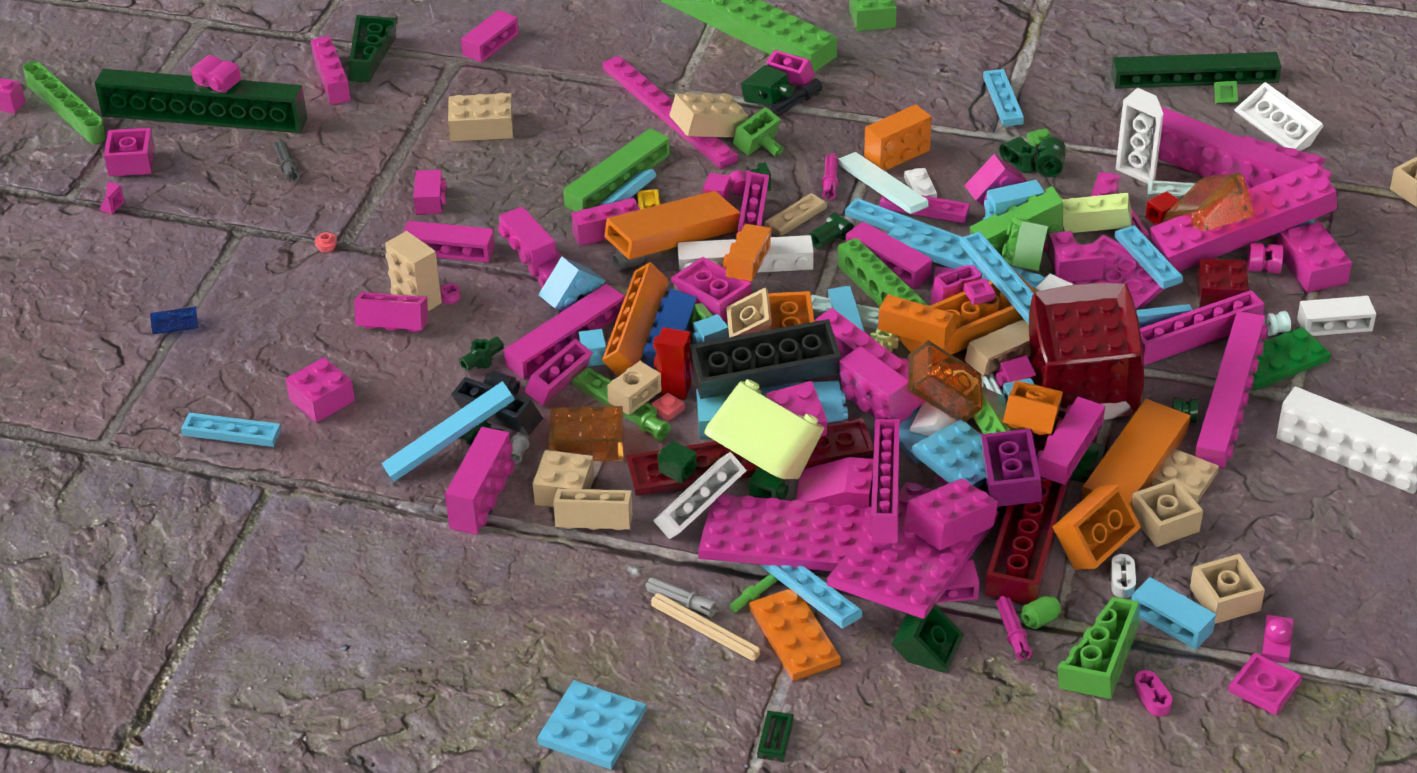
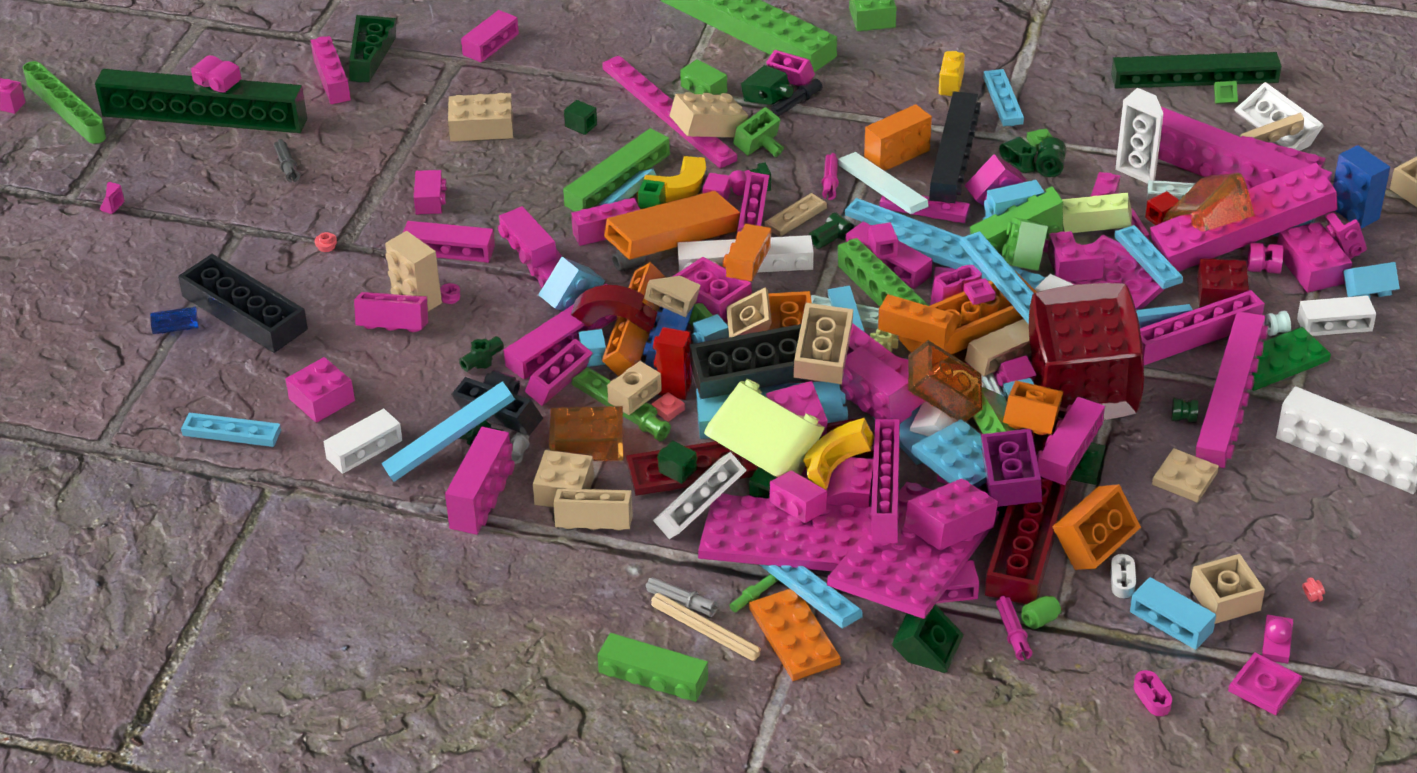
dark pink brick [104,128,155,176] -> none
medium azure plate [537,680,646,770] -> none
dark green tile [757,710,794,762] -> none
white plate [904,168,937,198] -> none
bright green wedge [1057,597,1140,699] -> none
orange brick [1081,399,1190,506] -> none
tan brick [1131,478,1203,547] -> none
none -> black brick [178,254,308,353]
none -> white brick [323,408,403,474]
none -> dark green brick [564,100,597,135]
none -> dark red arch [571,285,657,333]
none -> bright green brick [597,633,708,702]
none -> green brick [638,179,666,210]
none -> yellow arch [644,156,706,203]
none -> tan slope [644,276,701,318]
none -> bright green brick [680,59,727,95]
none -> dark pink brick [770,470,827,523]
none -> tan brick [794,303,853,384]
none -> yellow arch [803,418,874,489]
none -> dark pink brick [868,222,898,259]
none -> black brick [929,91,981,204]
none -> yellow brick [938,51,965,96]
none -> tan plate [1240,112,1304,143]
none -> coral plate [1302,577,1325,603]
none -> dark pink bracket [1325,212,1367,259]
none -> blue brick [1333,145,1390,229]
none -> medium azure brick [1343,262,1400,298]

